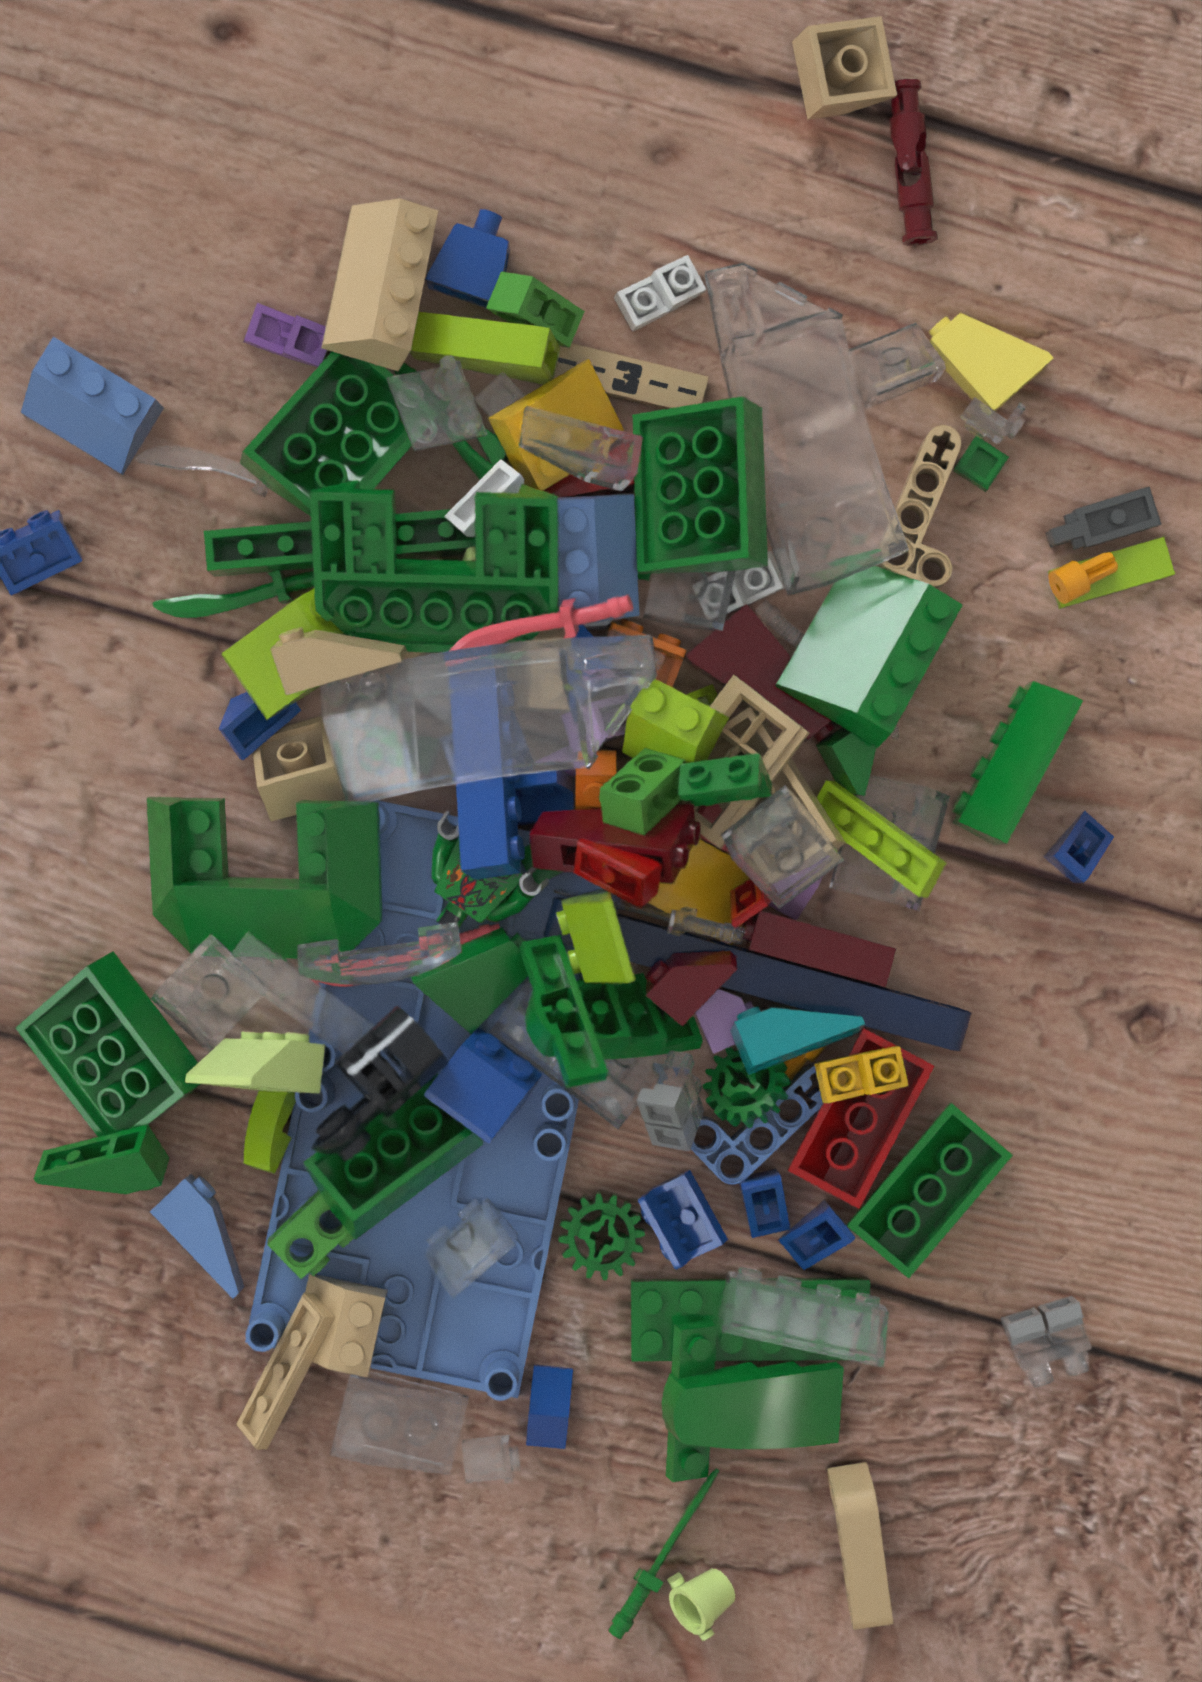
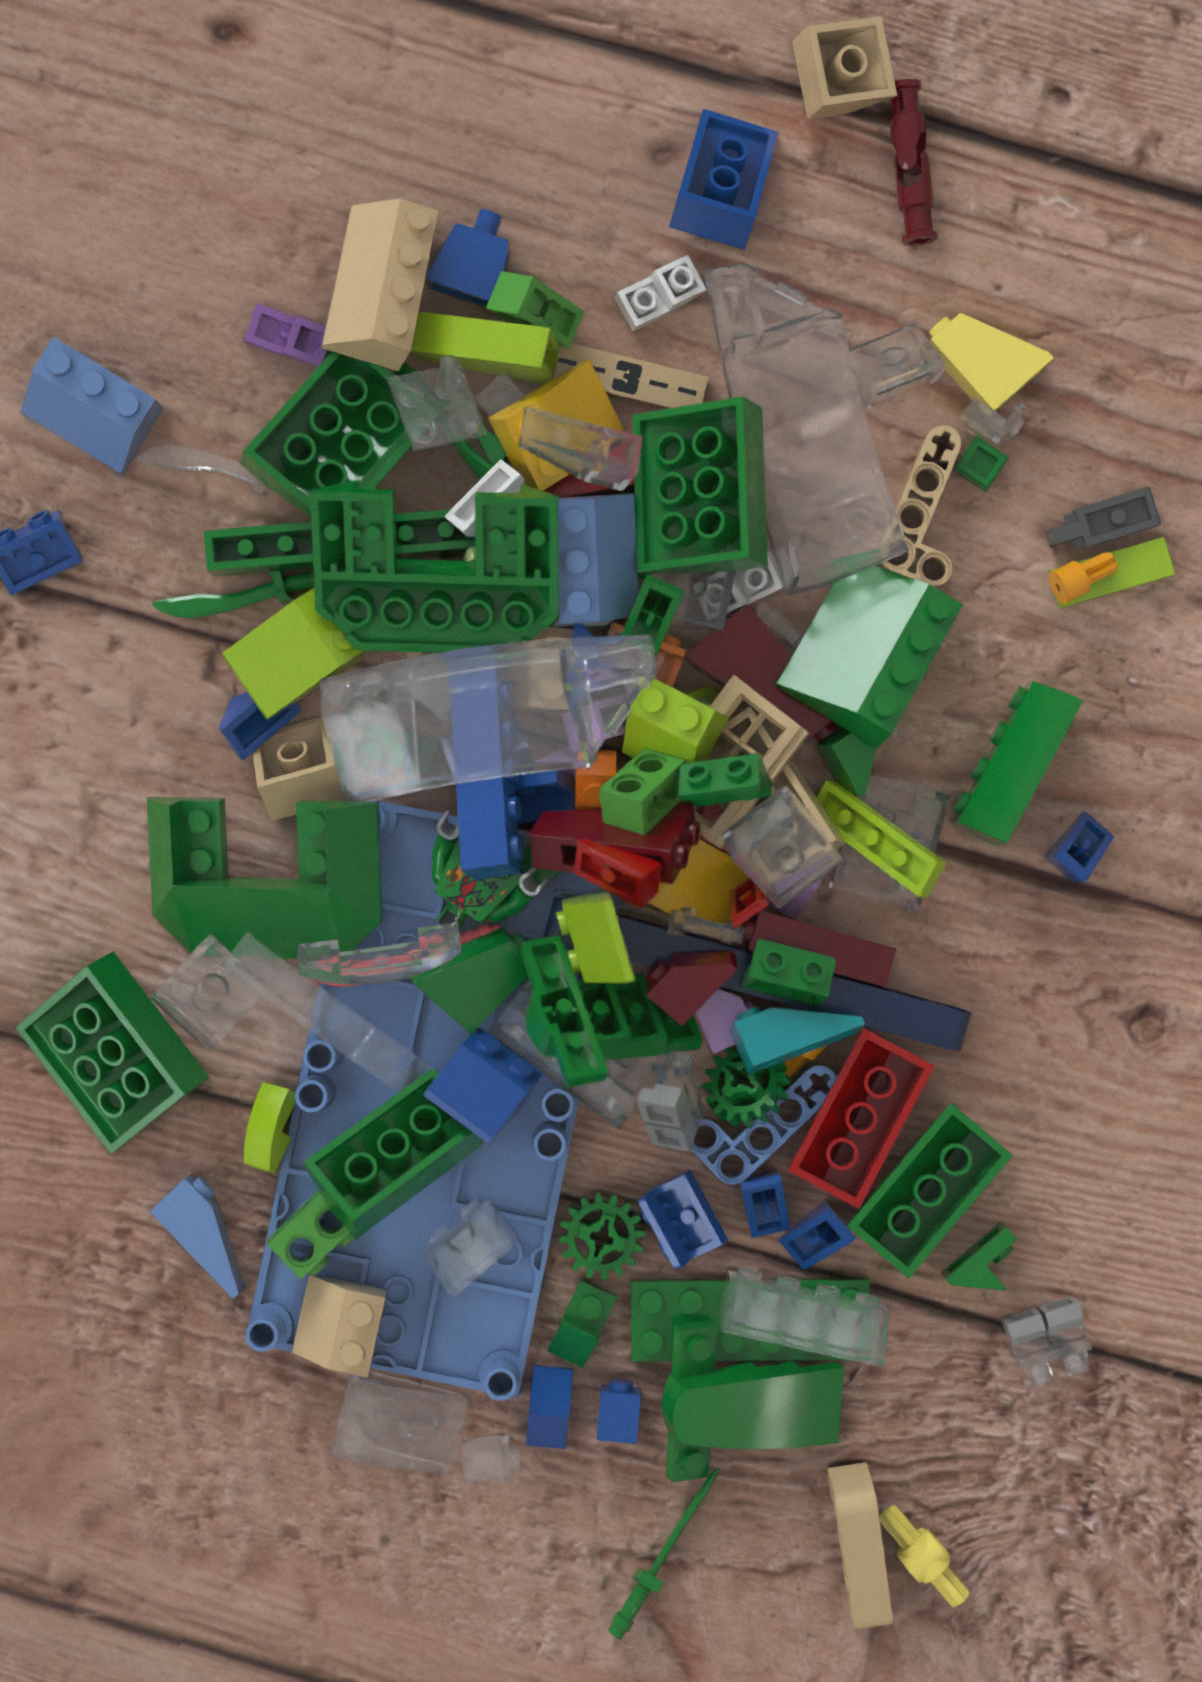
green slope [33,1124,170,1194] -> none
yellowish green slope [185,1032,325,1094] -> none
tan tile [236,1293,335,1450] -> none
tan slope [270,627,407,695] -> none
black cylinder [312,1006,448,1161] -> none
coral sword [445,595,633,662] -> none
yellowish green piece [667,1568,735,1641] -> none
yellow slope [814,1046,908,1103] -> none
none -> green slope [547,1278,617,1368]
none -> blue brick [597,1379,641,1444]
none -> green slope [618,574,685,660]
none -> blue slope [669,109,778,250]
none -> green bracket [741,939,836,1007]
none -> light yellow axle [879,1504,969,1607]
none -> green slope [940,1222,1017,1290]

